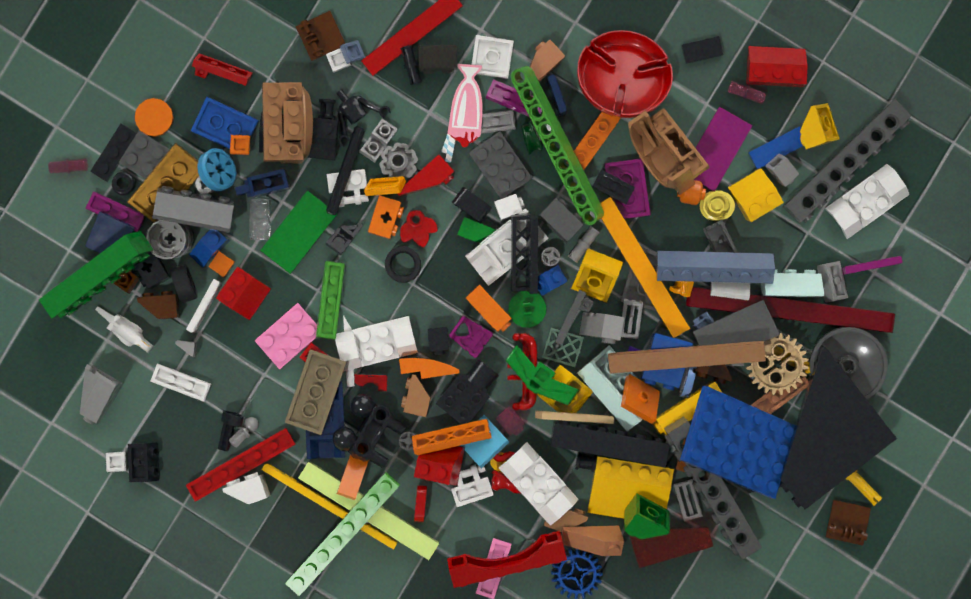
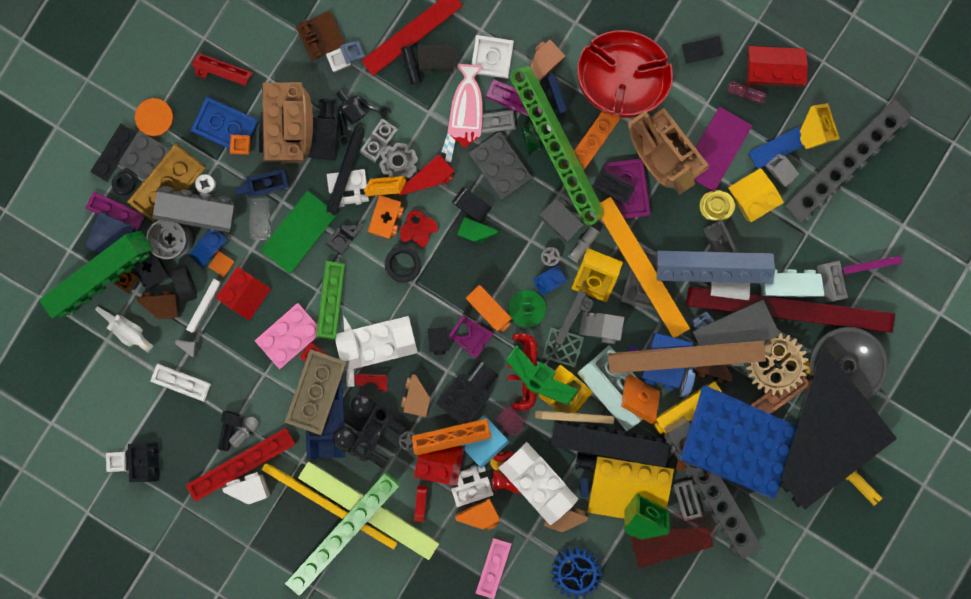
clear pink axle [48,158,88,174] -> none
light grey slope [80,364,123,425] -> none
dark azure wheel [197,149,237,191] -> none
orange tile [337,444,369,500] -> none
orange slope [399,358,460,379] -> none
red arch [447,531,567,588] -> none
white piece [466,208,549,286] -> none
white brick [494,194,525,221] -> none
black fence [511,214,538,294] -> none
nougat slope [561,526,624,556] -> none
light grey tile [621,299,643,339] -> none
light orange tile [669,281,694,297] -> none
orange head [677,180,706,205] -> none
white piece [825,164,909,239] -> none
reddish brown hinge [825,500,871,546] -> none
none -> orange slope [455,497,500,530]
none -> dark blue tile [580,477,589,497]

